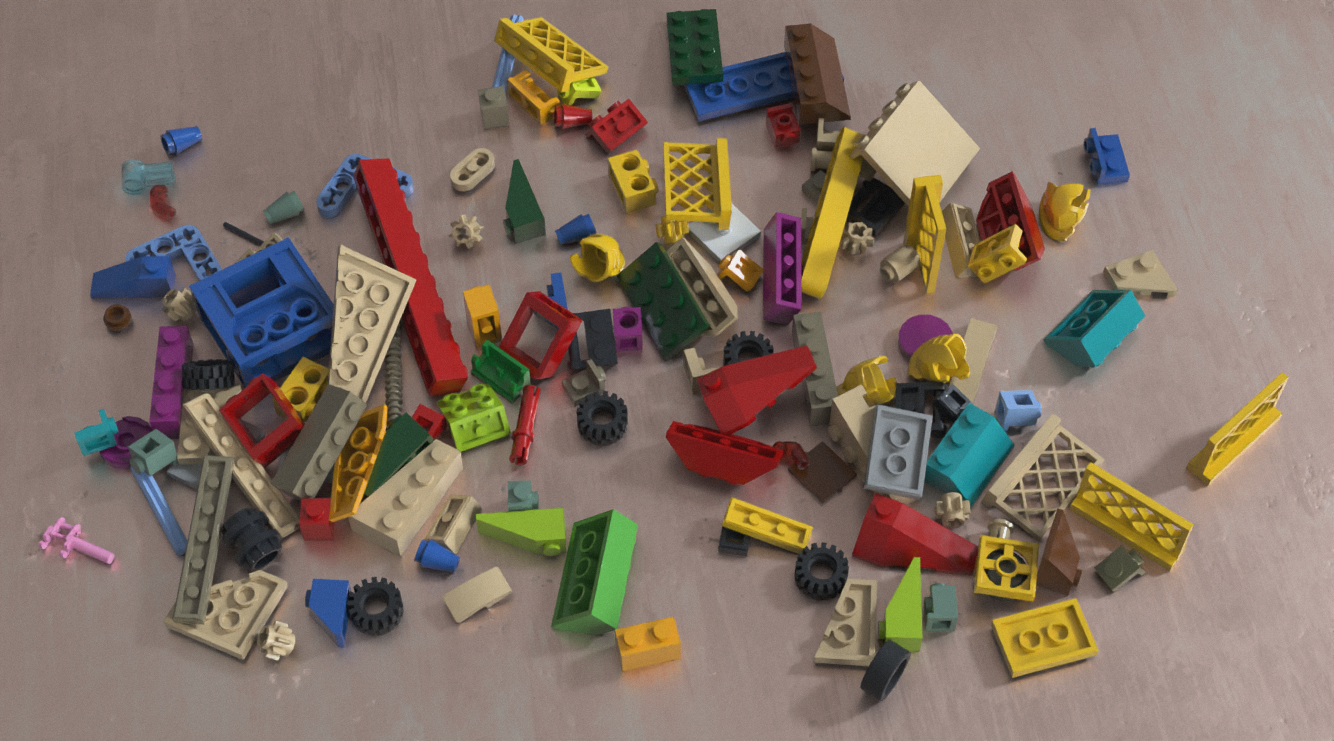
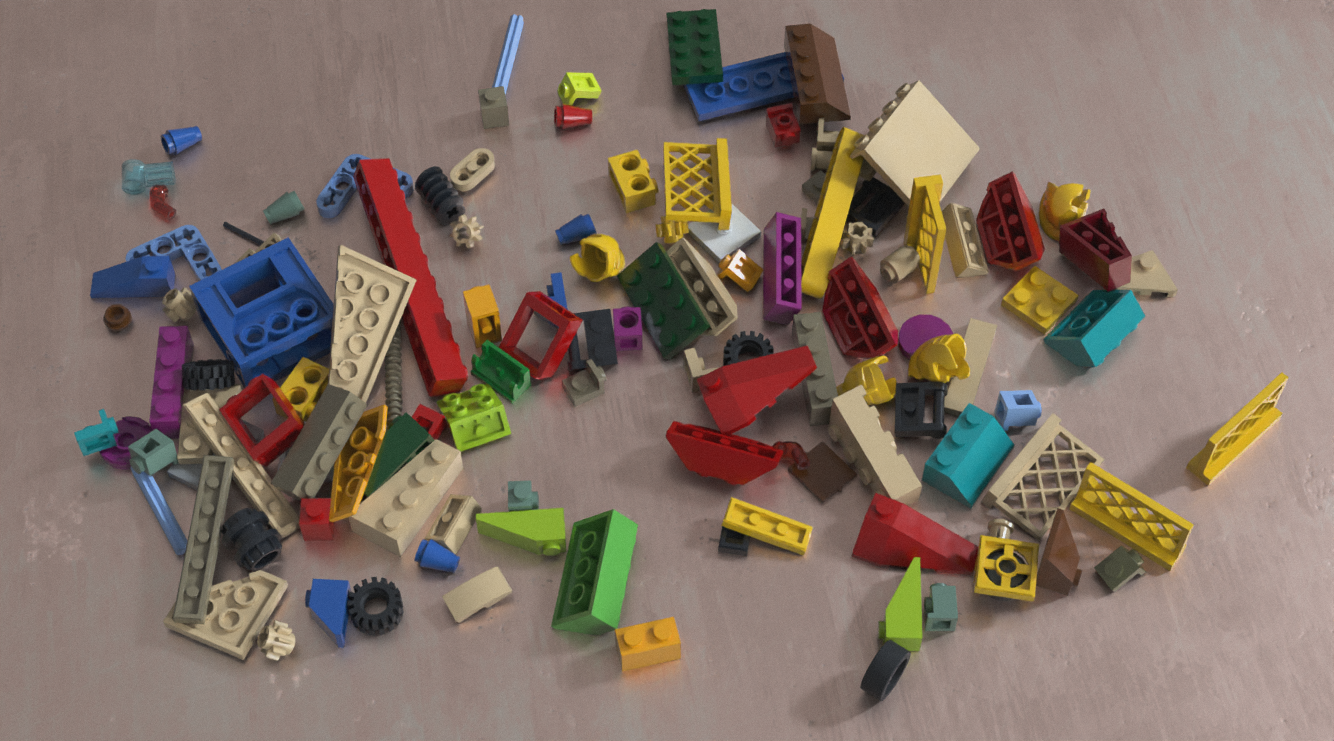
bright pink piece [38,517,115,564] -> none
yellow fence [494,17,608,92] -> none
dark green slope [503,159,546,244] -> none
light orange hinge [507,70,561,126] -> none
red pin [509,385,541,465] -> none
black tyre [577,391,628,446] -> none
red bracket [585,99,648,154] -> none
black tyre [794,542,849,600] -> none
tan wing [814,578,877,666] -> none
light grey tile [863,404,933,500] -> none
black tile [933,383,972,423] -> none
tan gear [934,492,971,528] -> none
yellow bracket [968,224,1027,283] -> none
yellow plate [991,598,1099,678] -> none
blue bracket [1084,128,1130,184] -> none
none -> black piece [415,166,465,225]
none -> red wedge [822,257,898,359]
none -> yellow plate [1001,266,1079,335]
none -> dark red wedge [1059,209,1132,291]

